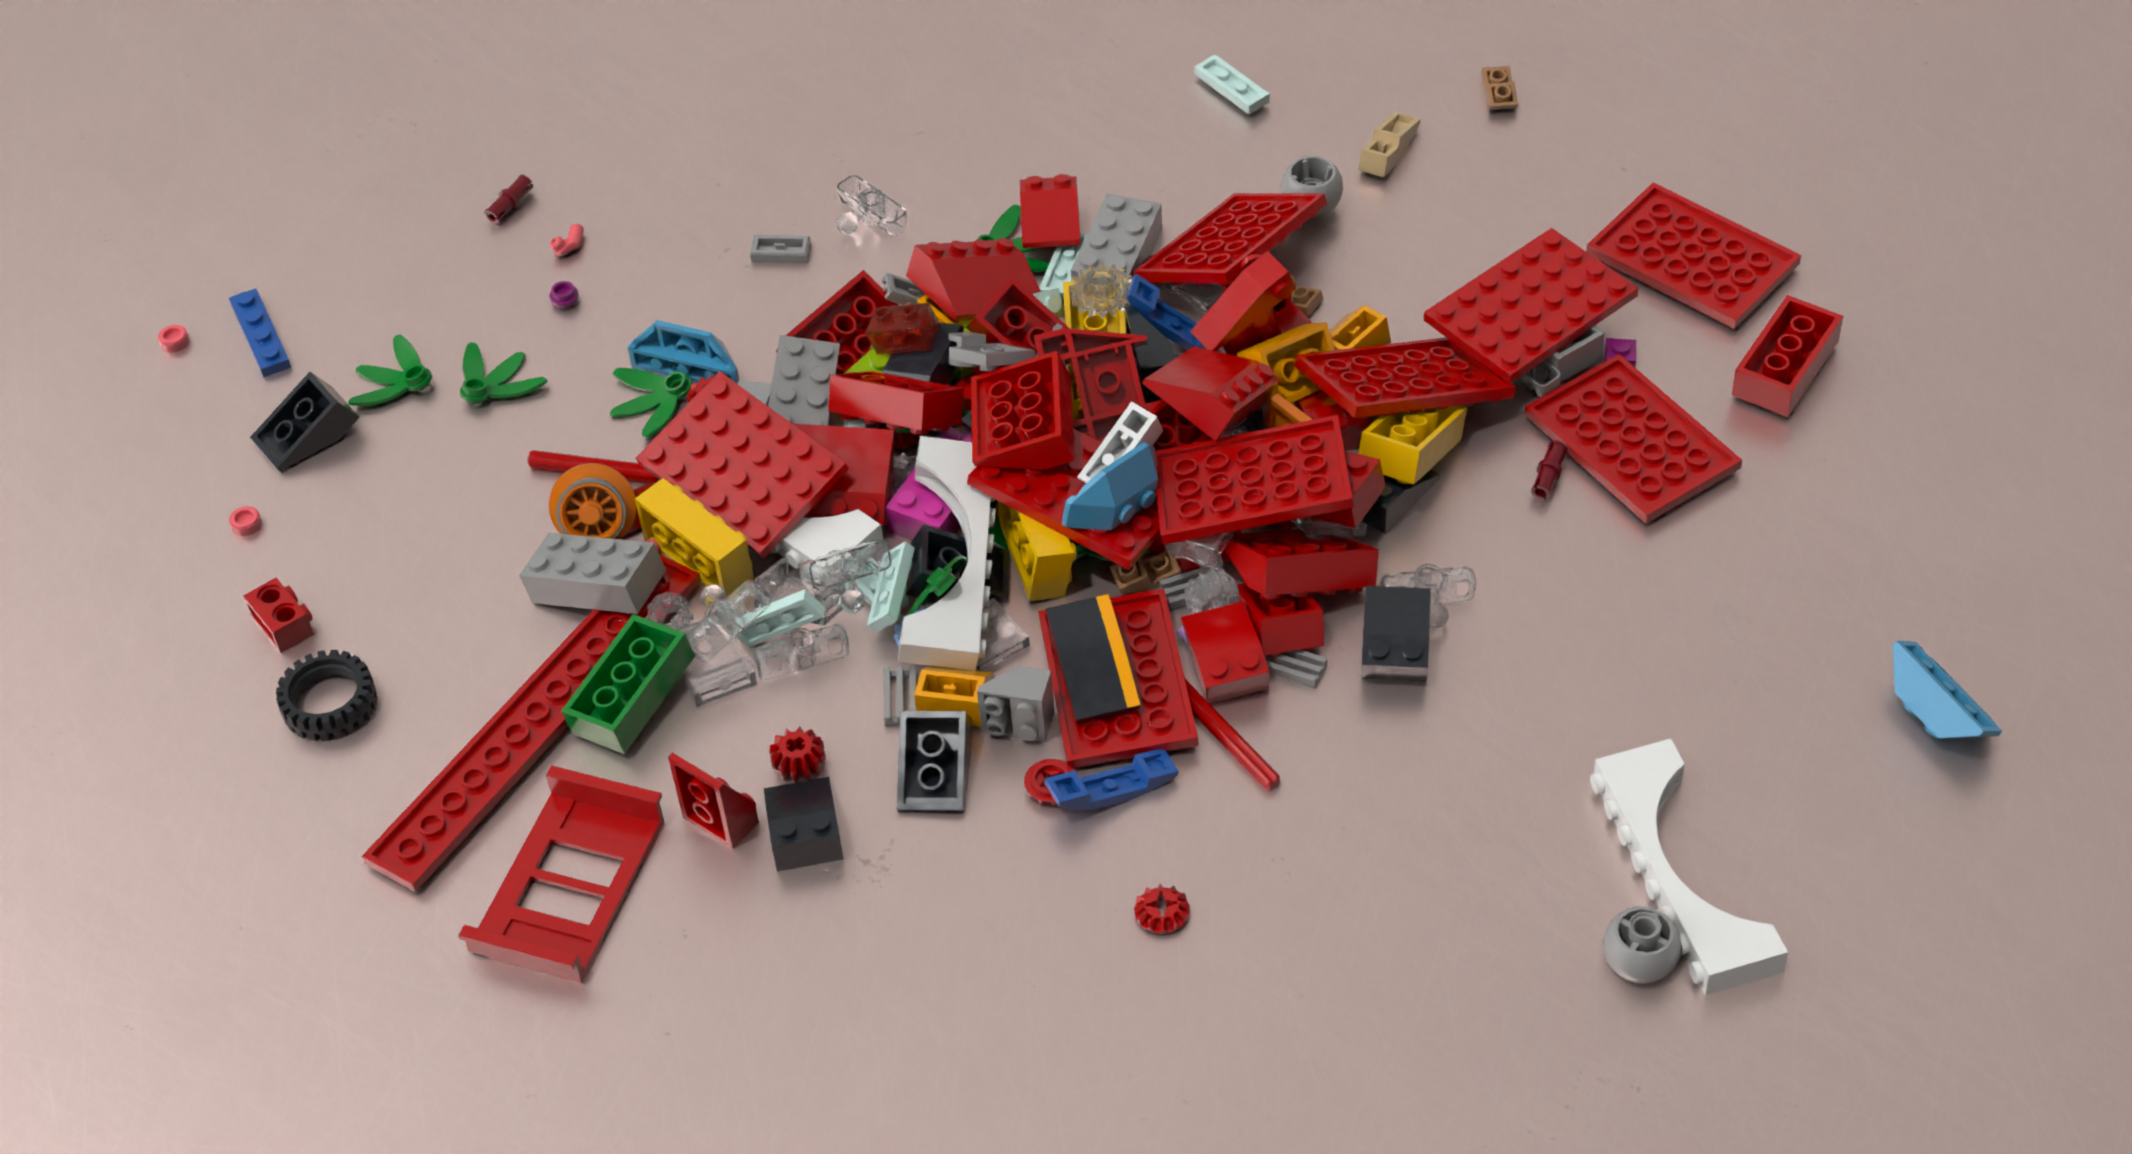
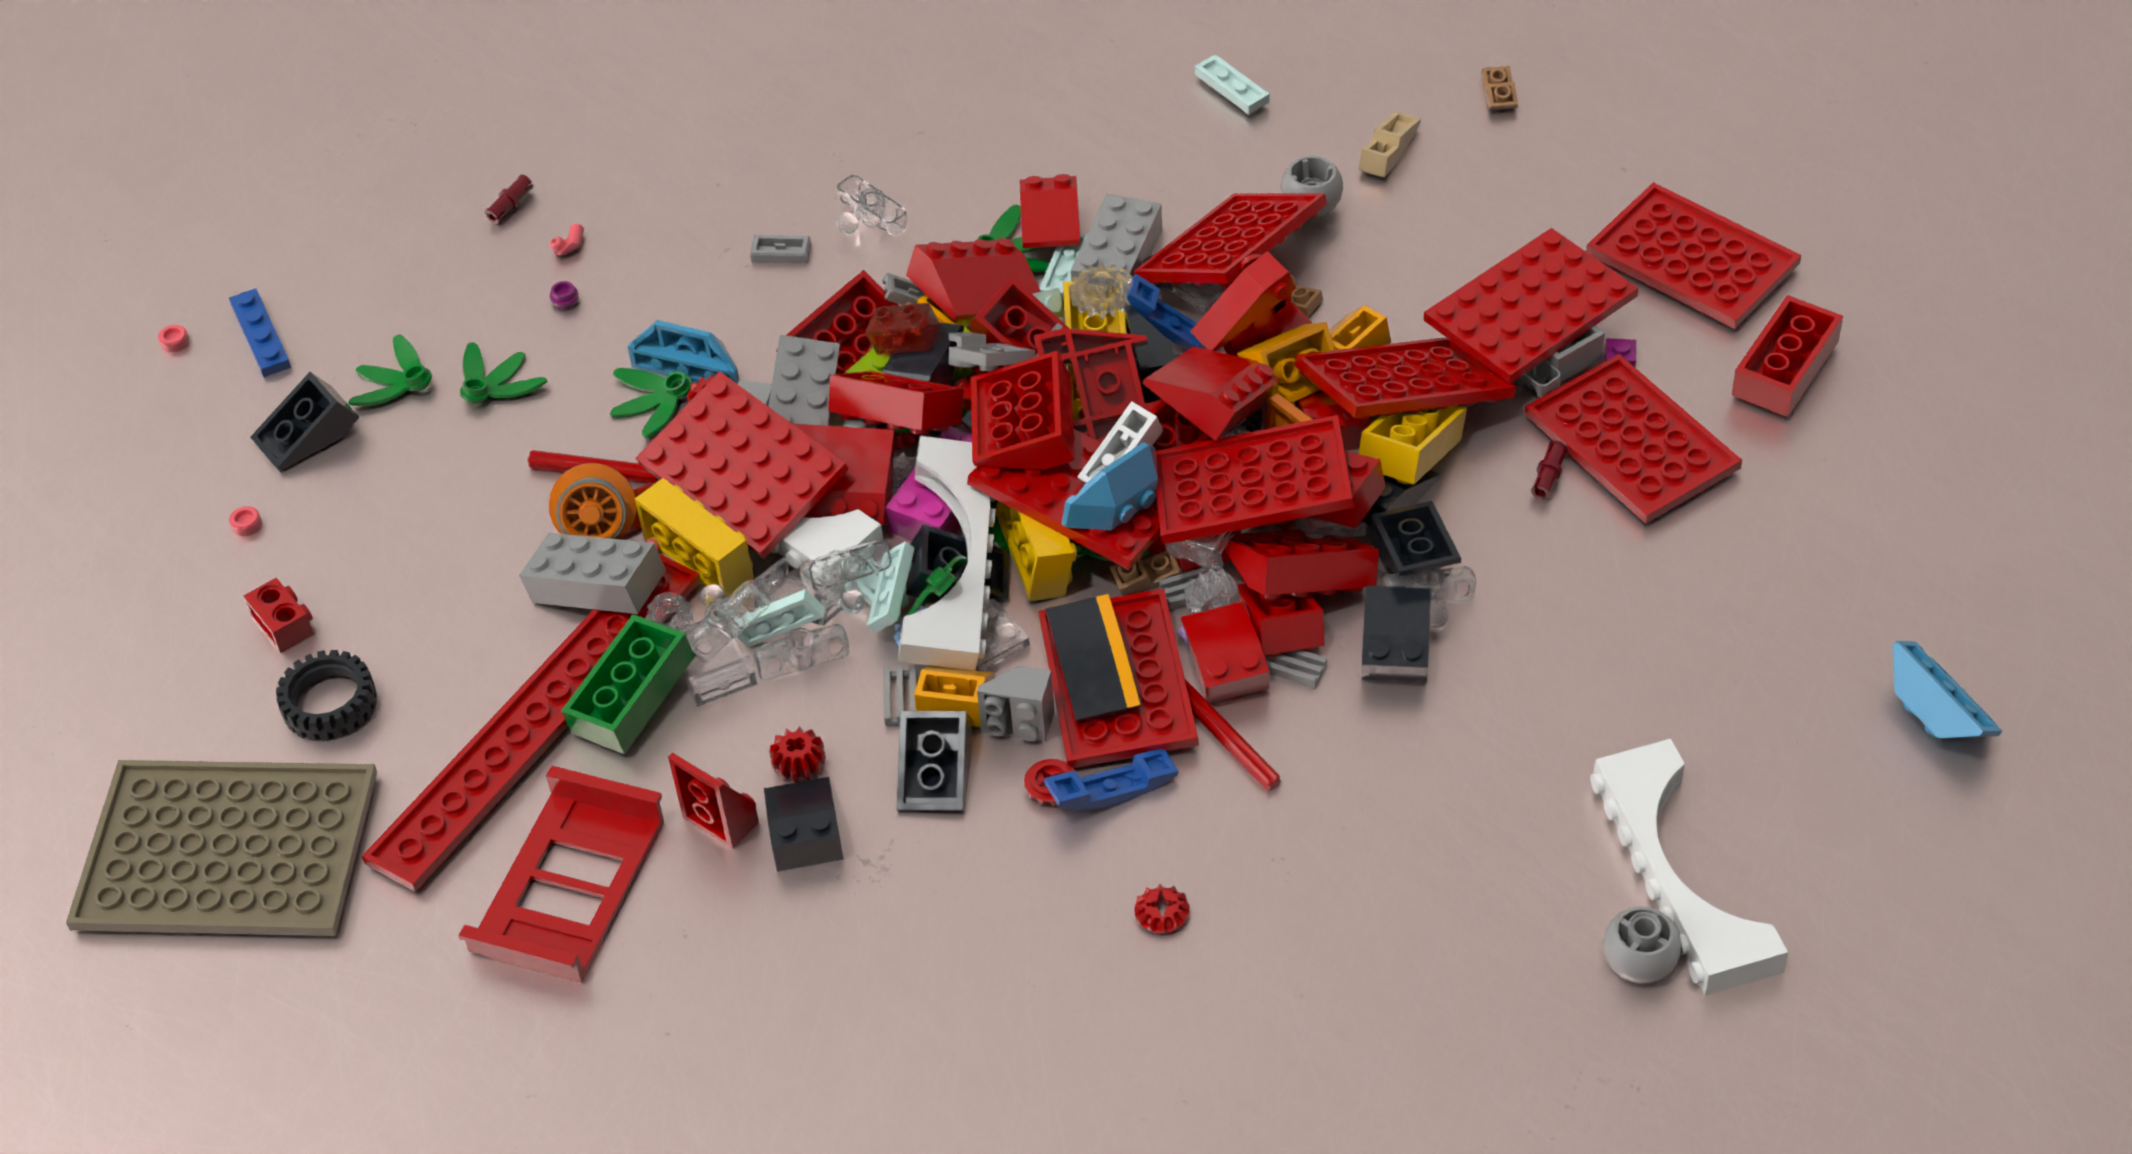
none -> dark tan plate [66,760,377,936]
none -> black slope [1371,501,1461,577]

